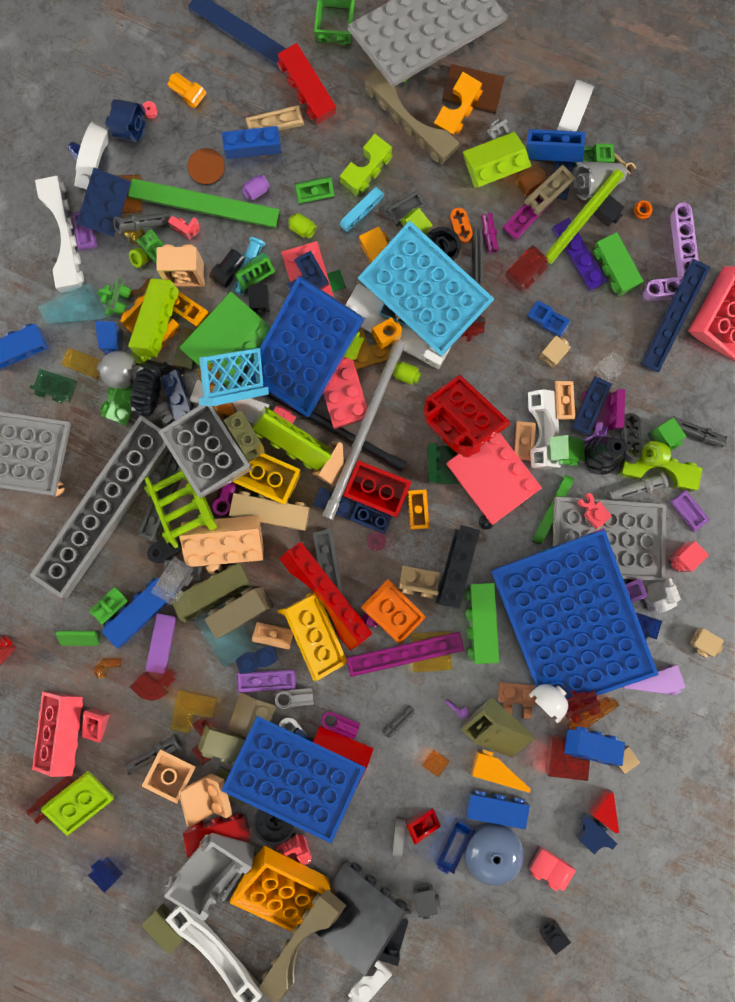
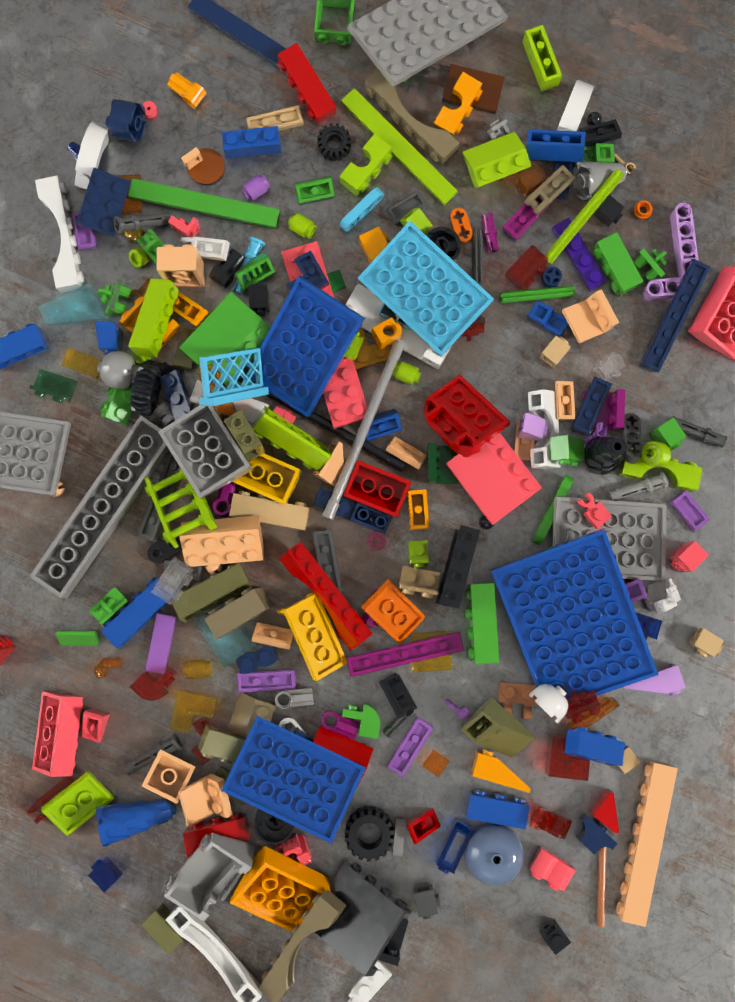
none -> blue cone [96,799,176,847]
none -> white hinge [180,236,230,261]
none -> light nougat tile [181,147,203,170]
none -> clear yellow brick [183,659,211,679]
none -> black tyre [317,123,351,161]
none -> lime tile [341,88,458,206]
none -> bright green brick [342,703,380,739]
none -> black tyre [345,806,394,862]
none -> blue slope [360,409,402,441]
none -> black hinge [378,673,418,719]
none -> light nougat plate [386,436,427,470]
none -> medium lavender tile [386,716,434,777]
none -> lime bracket [408,540,429,568]
none -> bright green axle [500,286,575,303]
none -> lavender slope [517,413,548,441]
none -> lime brick [522,25,562,92]
none -> clear red brick [530,805,572,839]
none -> dark blue wheel [541,267,562,288]
none -> light nougat bracket [562,289,619,343]
none -> black plate [580,112,622,147]
none -> nougat bar [597,847,607,927]
none -> light nougat brick [616,760,678,927]
none -> bright green hips [633,248,667,282]

